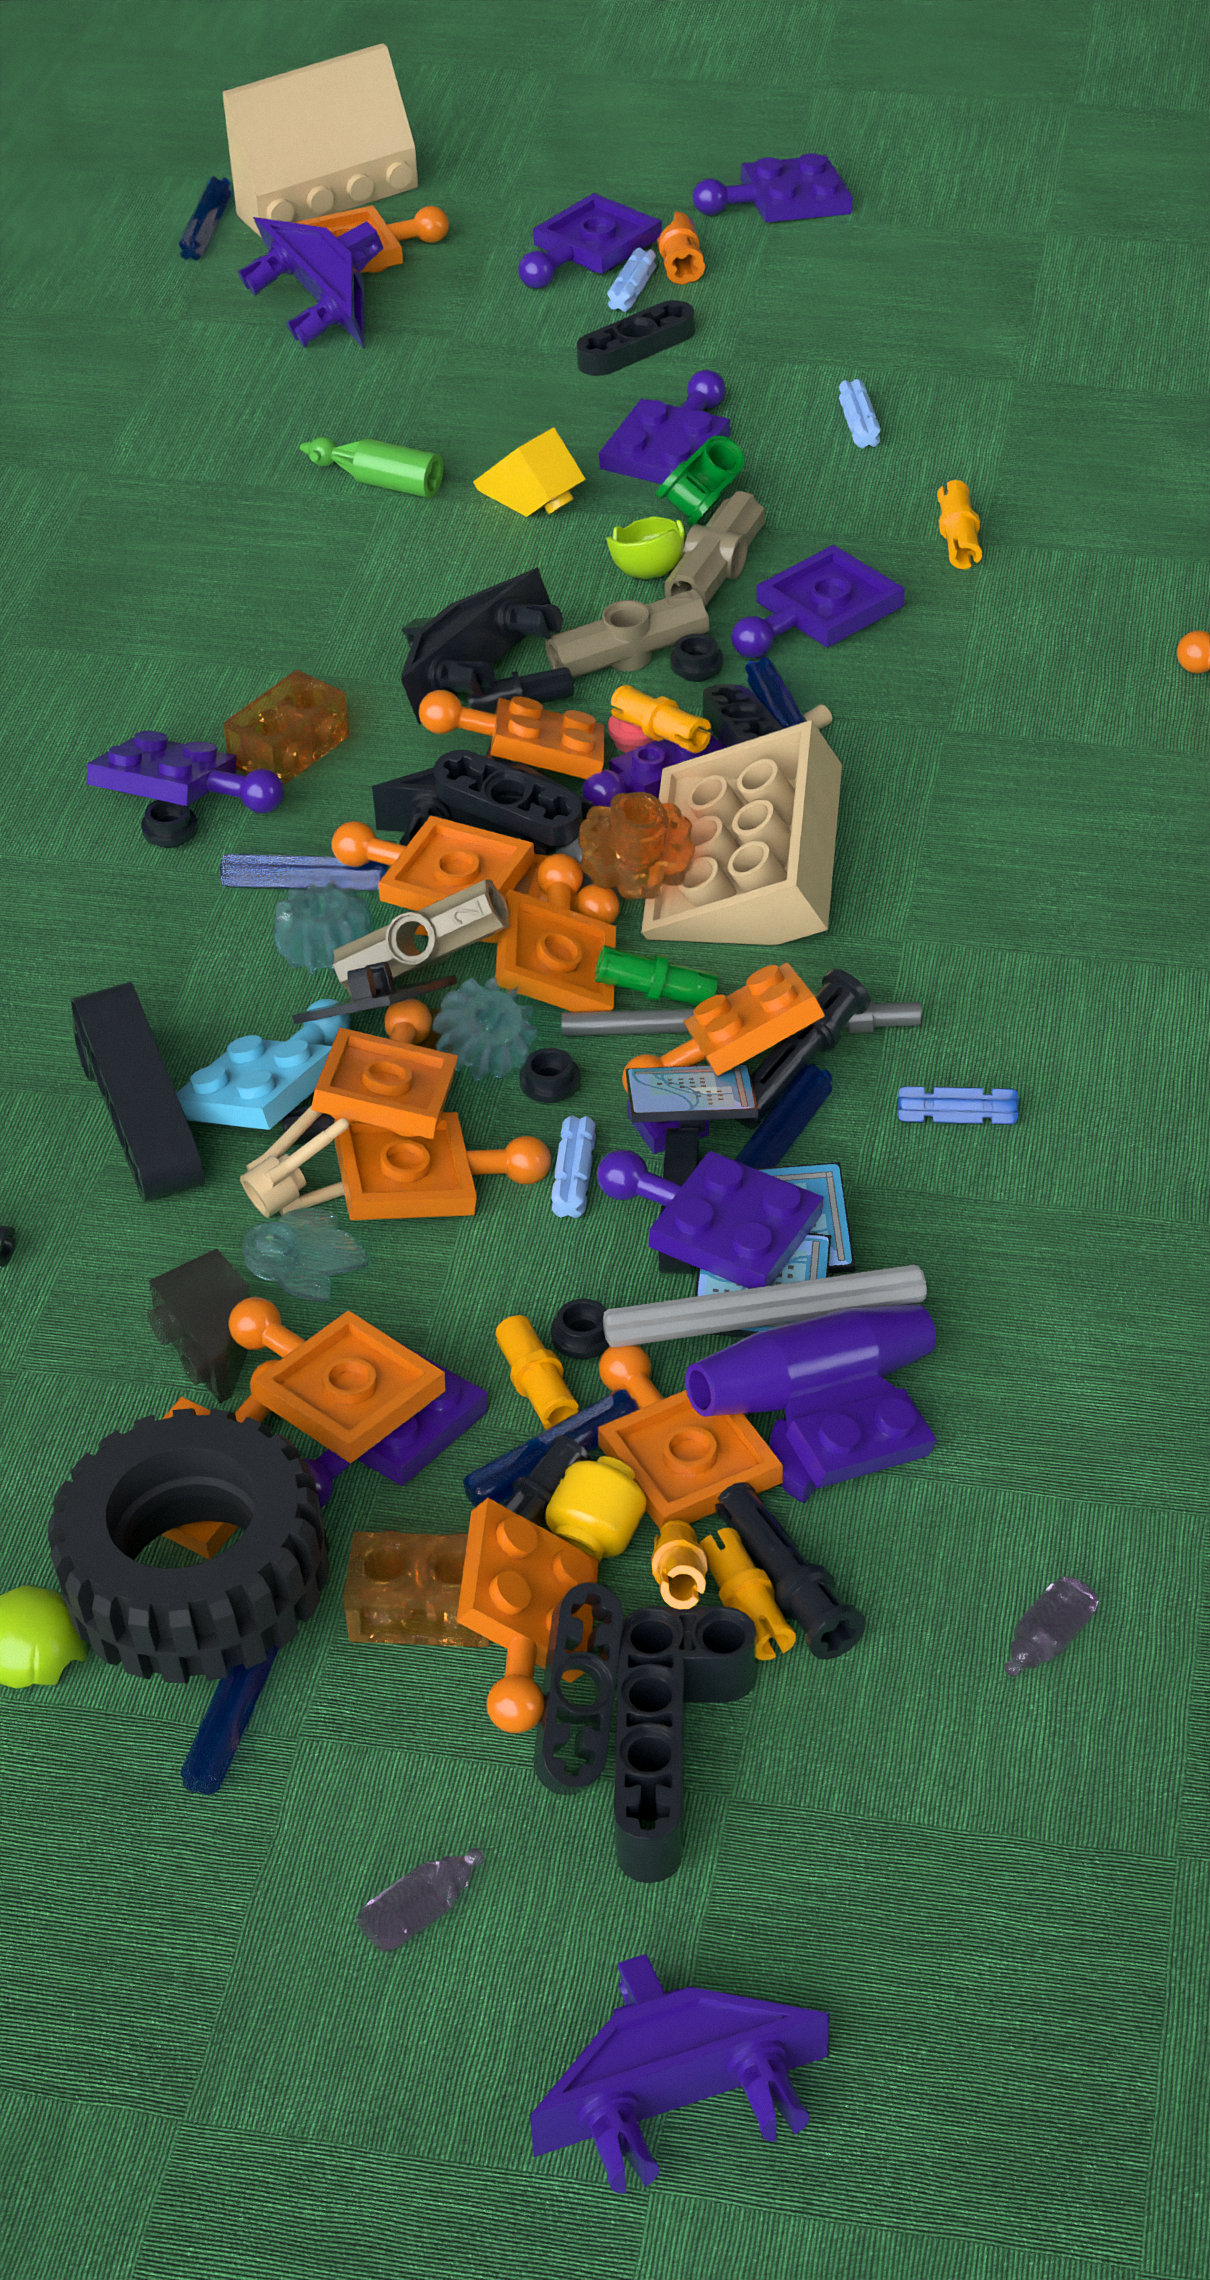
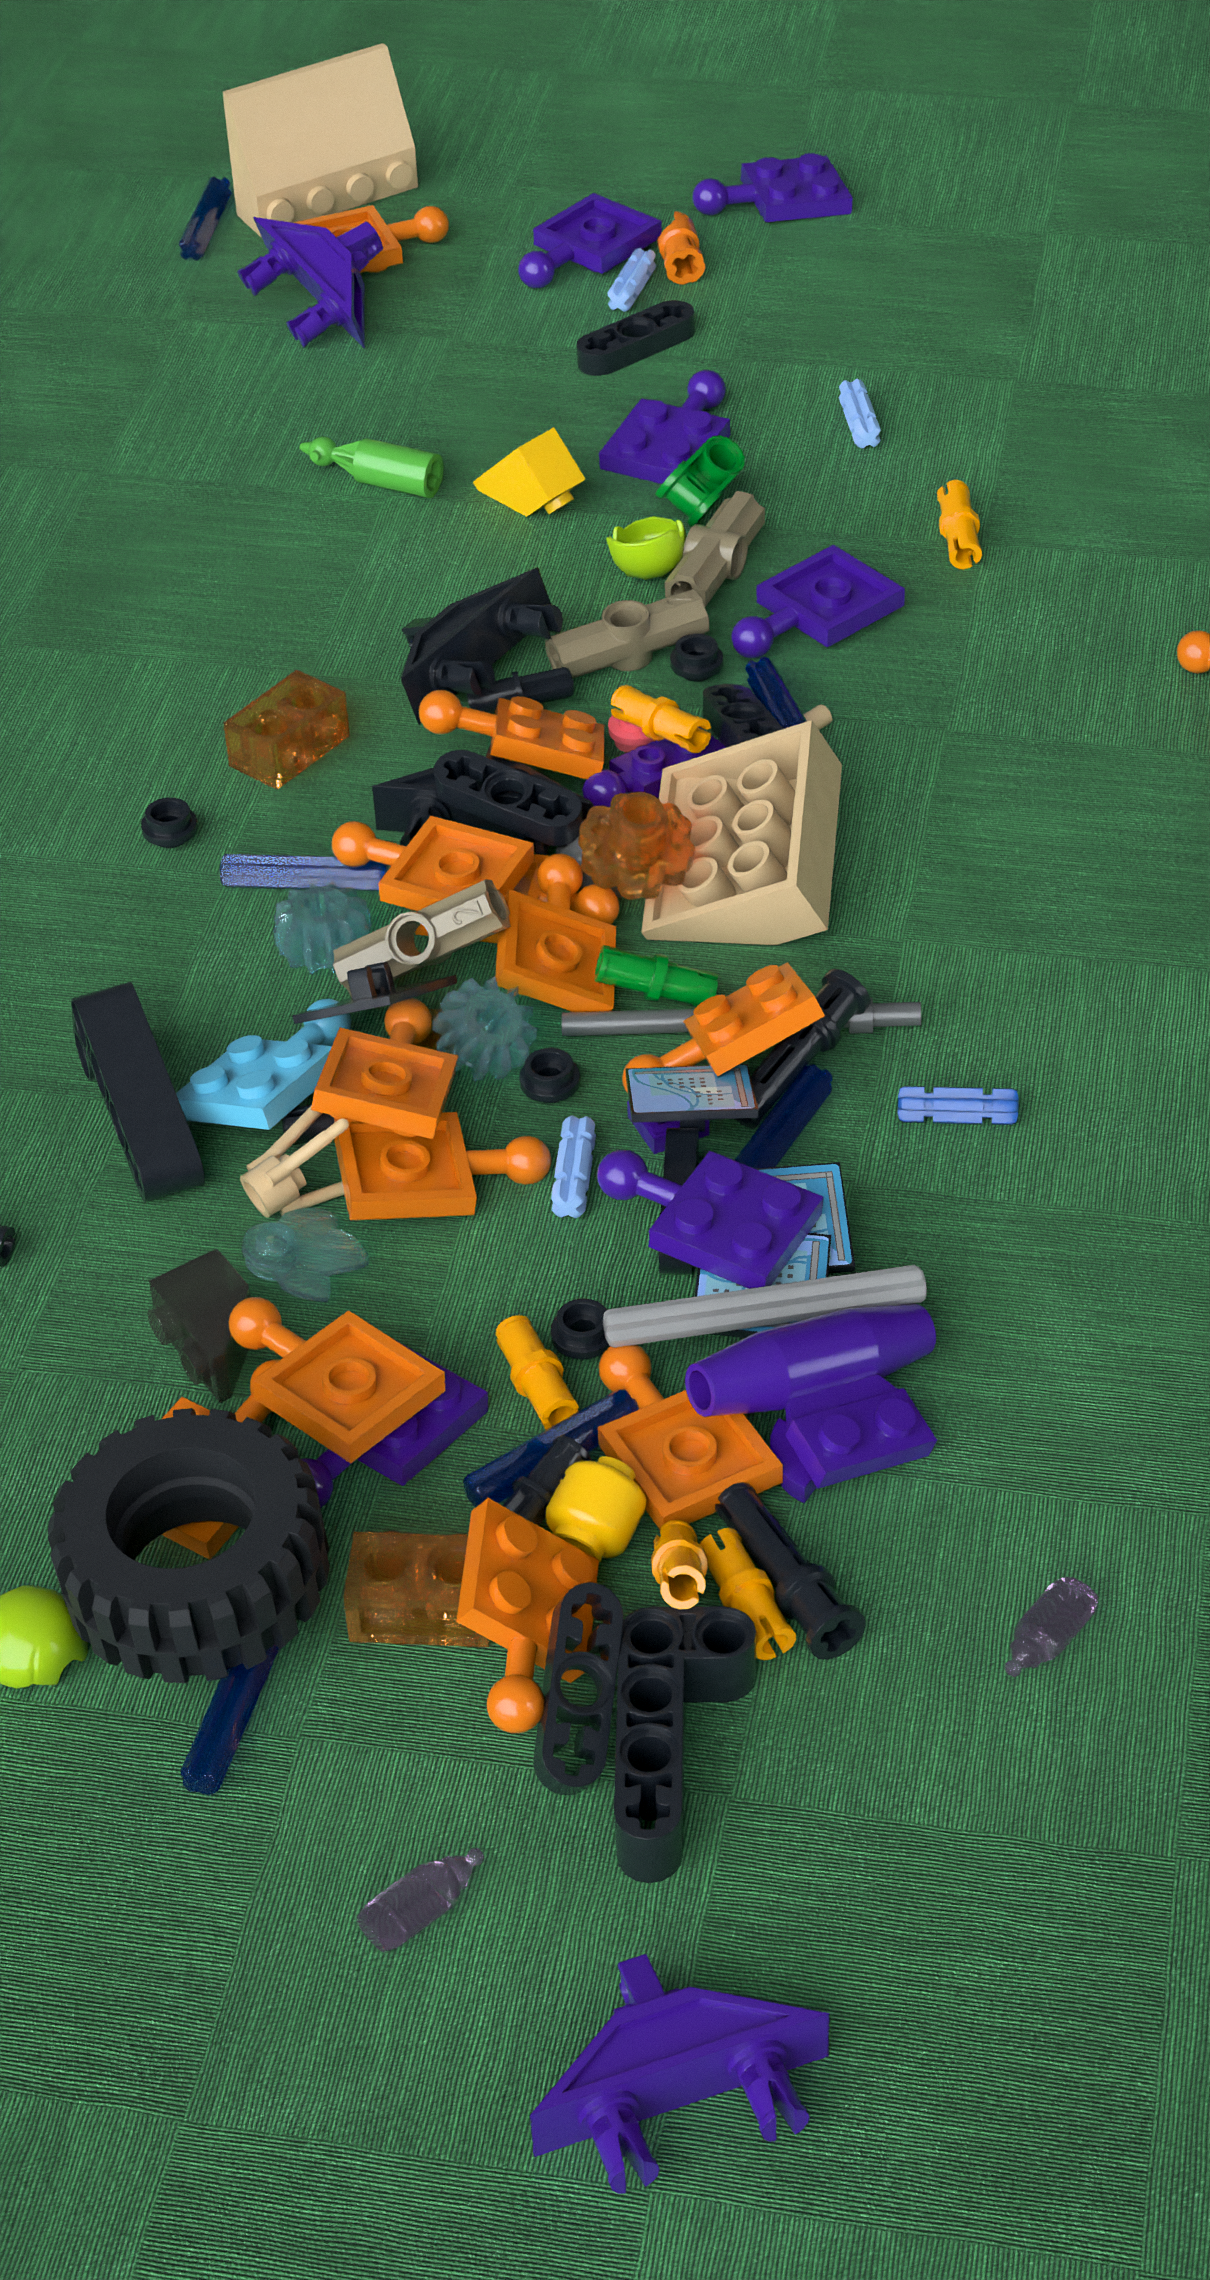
dark purple plate [87,731,284,814] -> none

